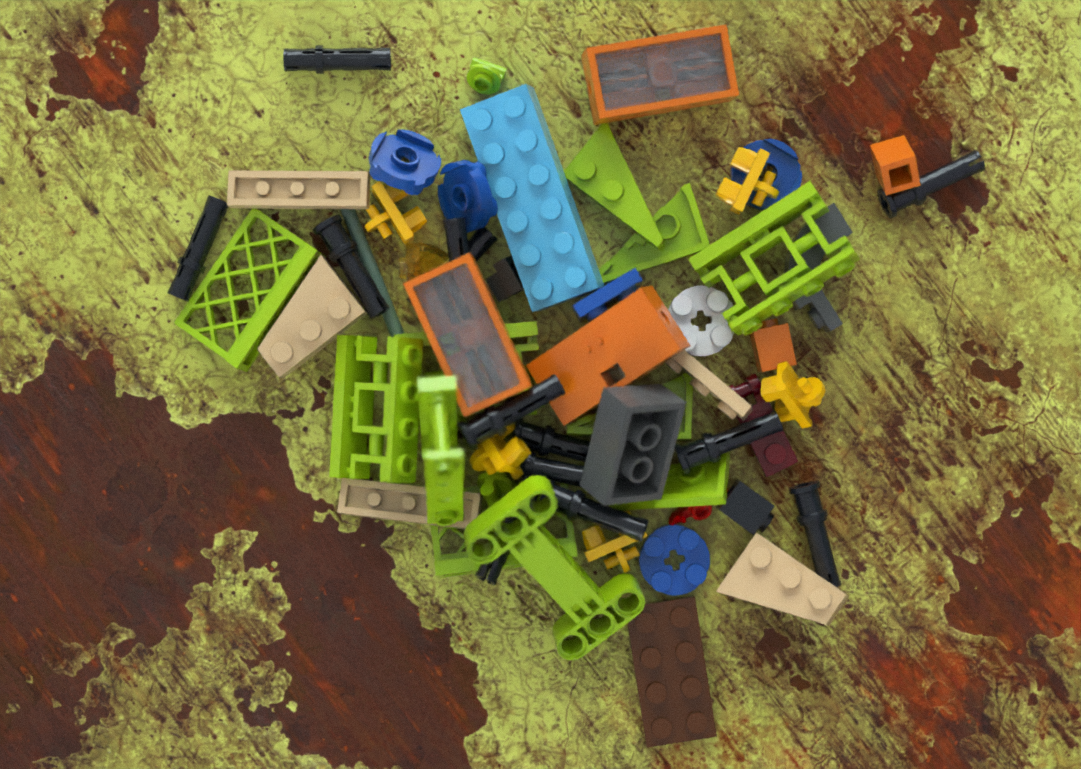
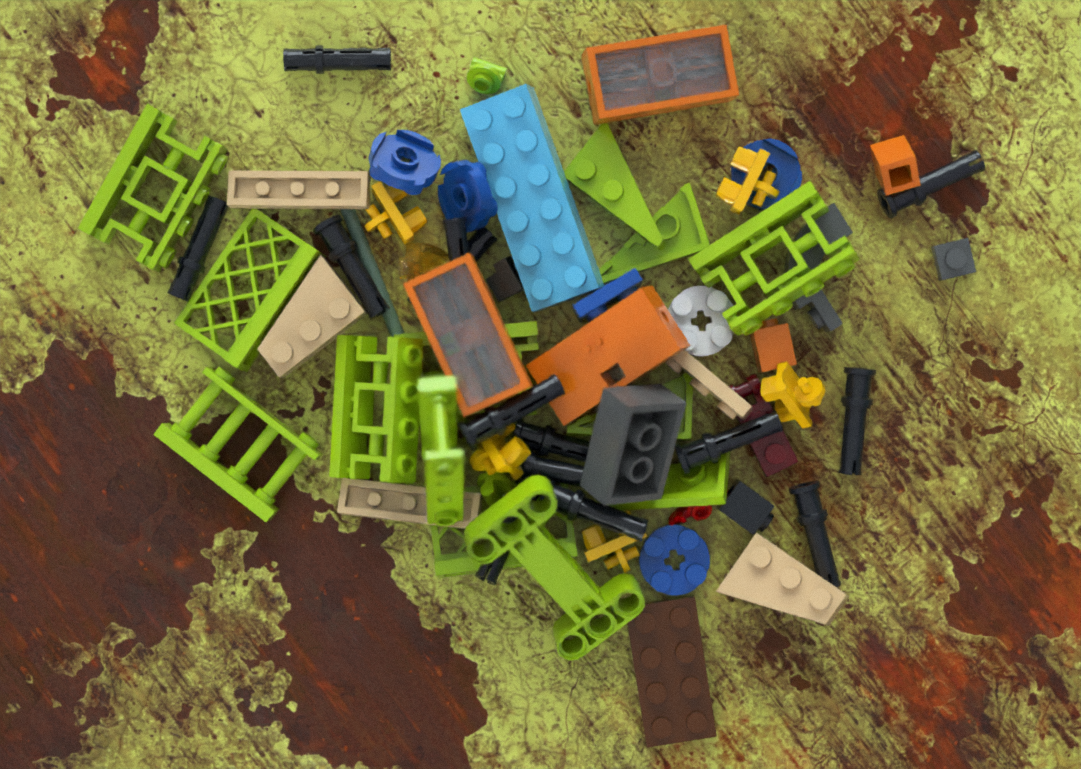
none -> lime fence [78,104,228,272]
none -> lime fence [153,366,323,522]
none -> black pin [838,367,876,475]
none -> dark grey plate [931,238,976,281]

